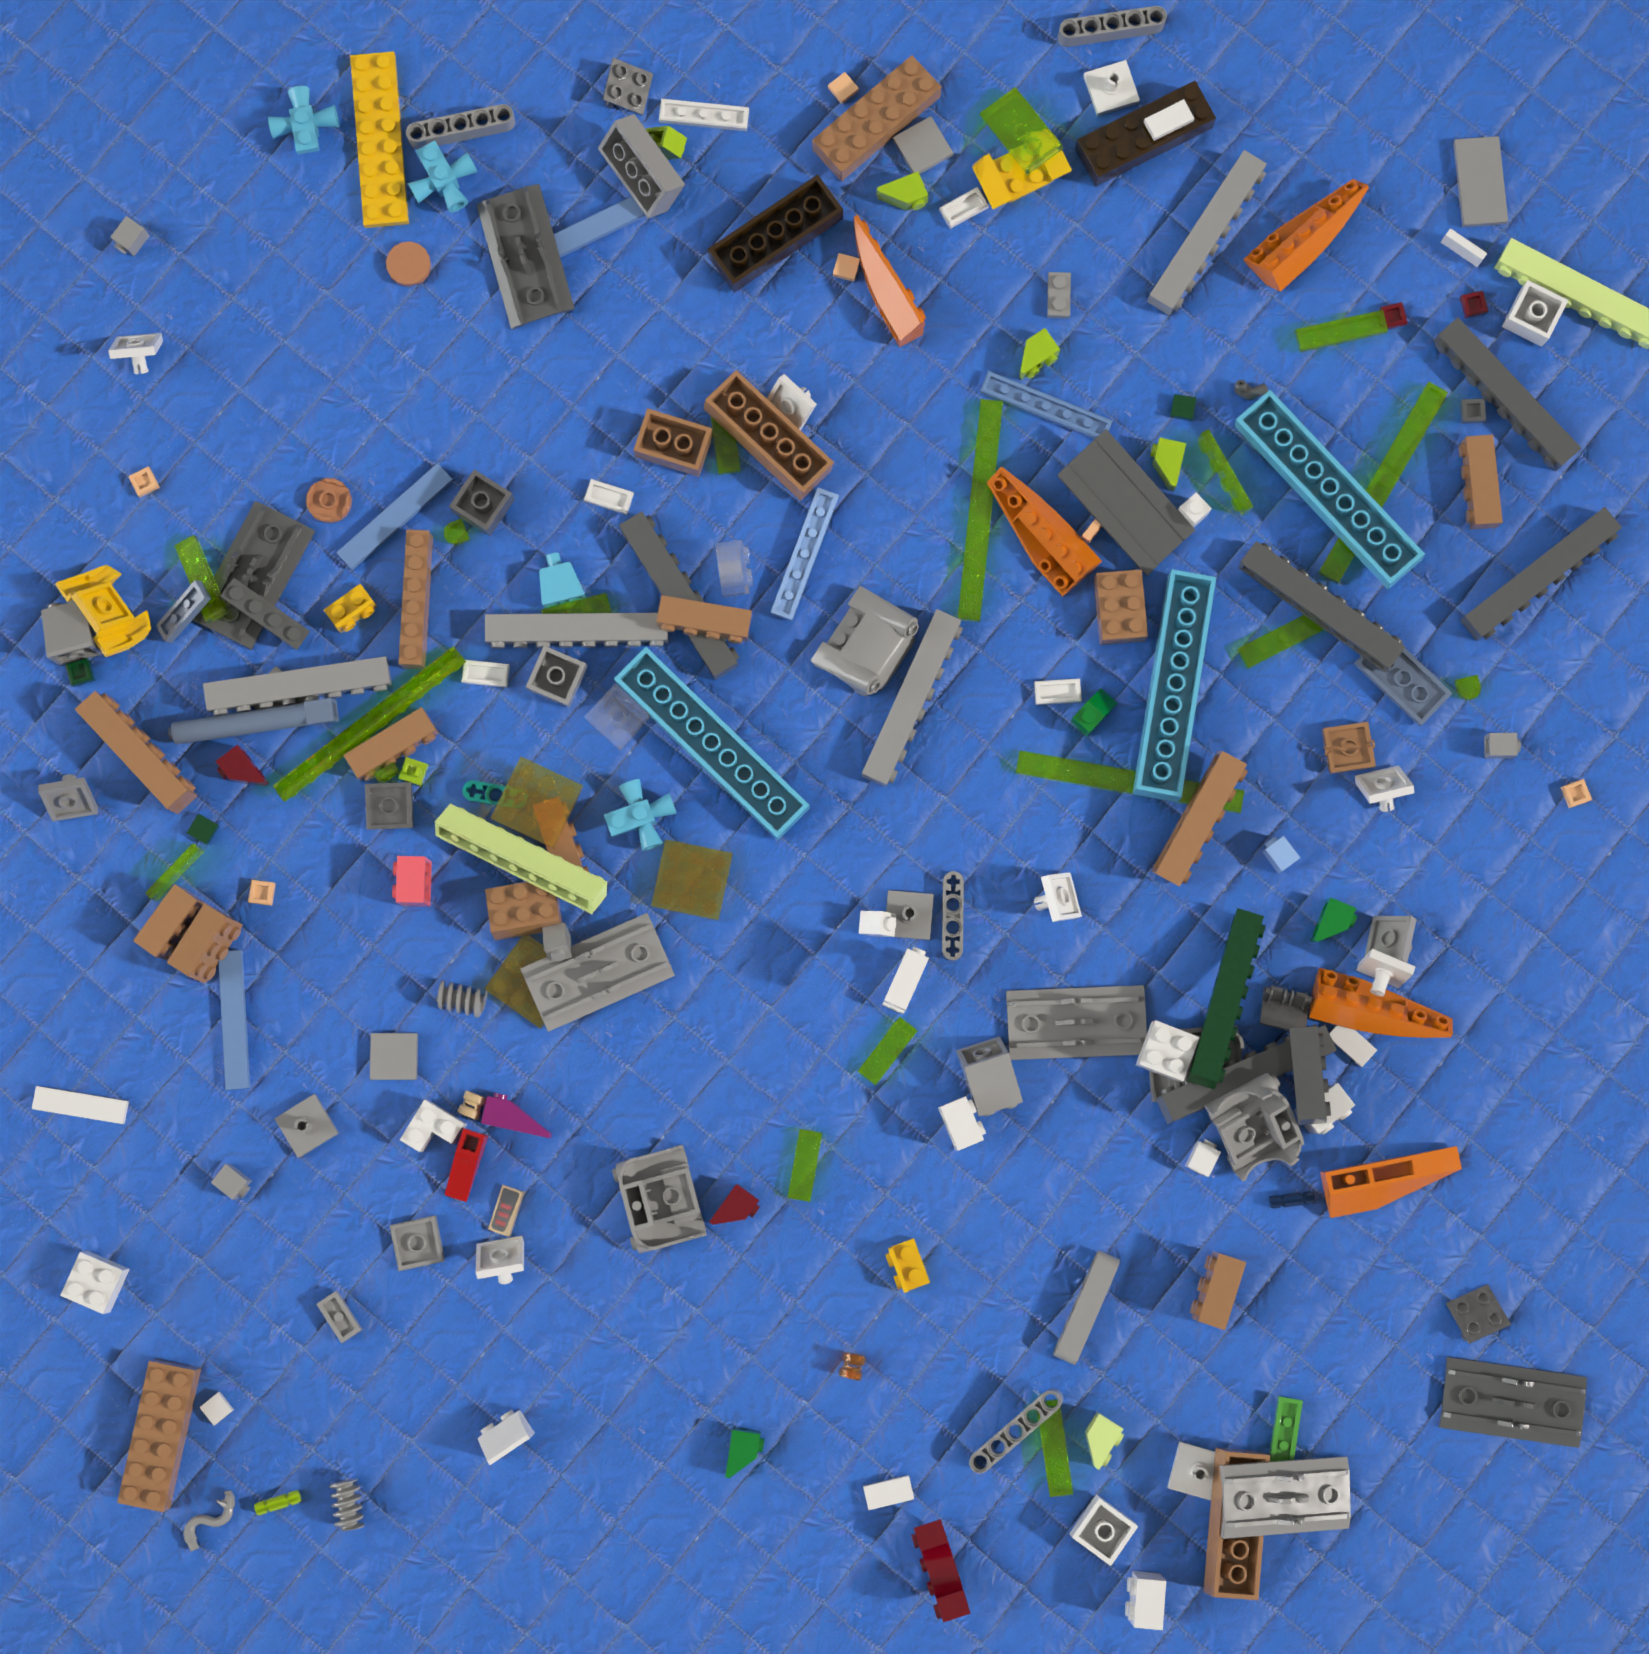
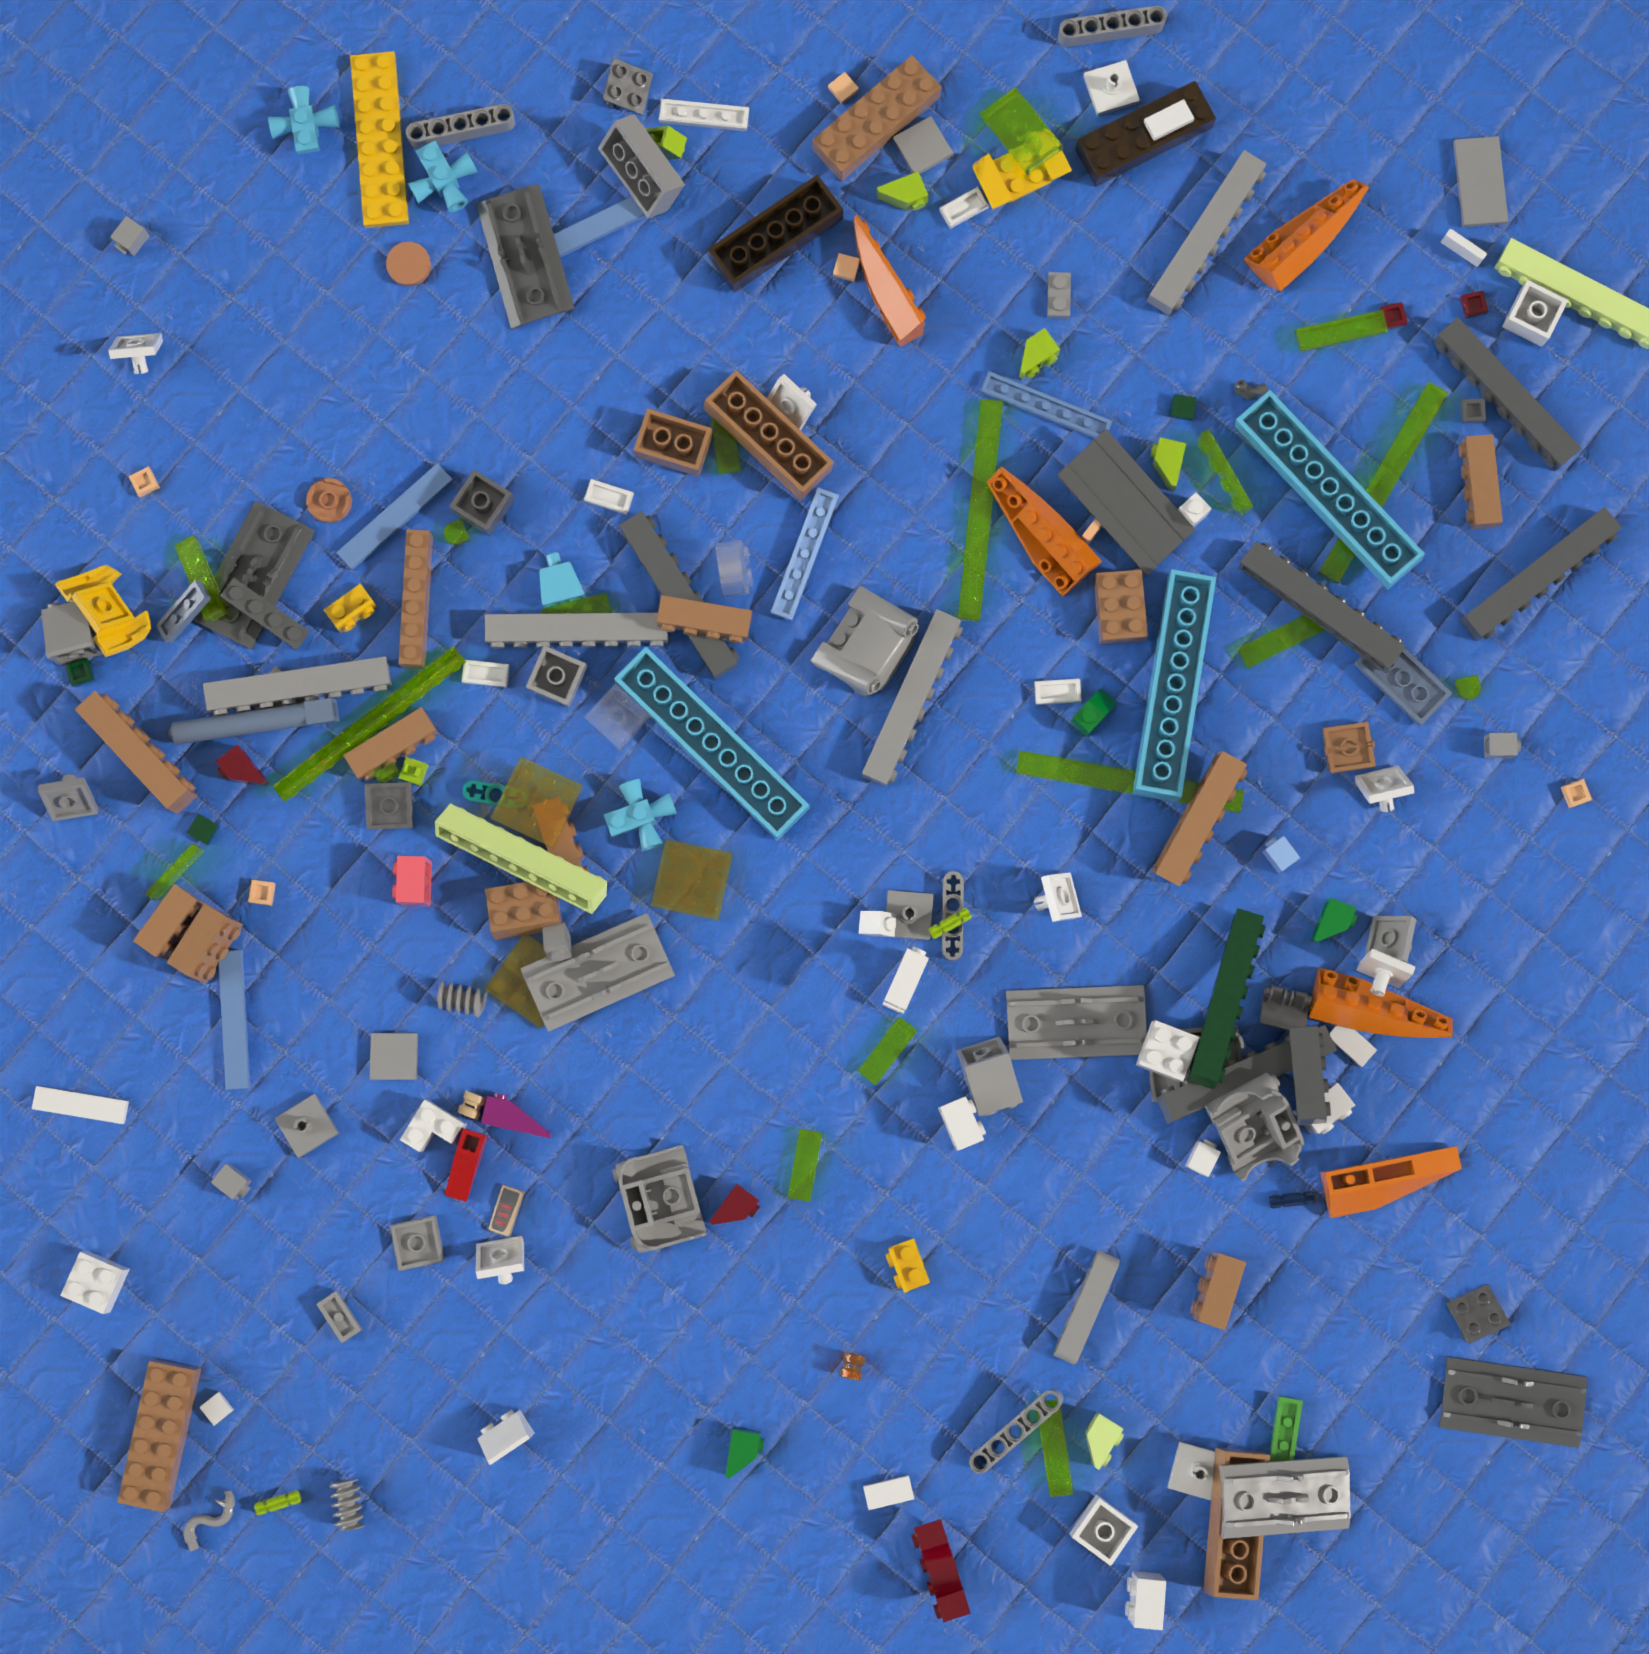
none -> lime axle [928,908,972,939]

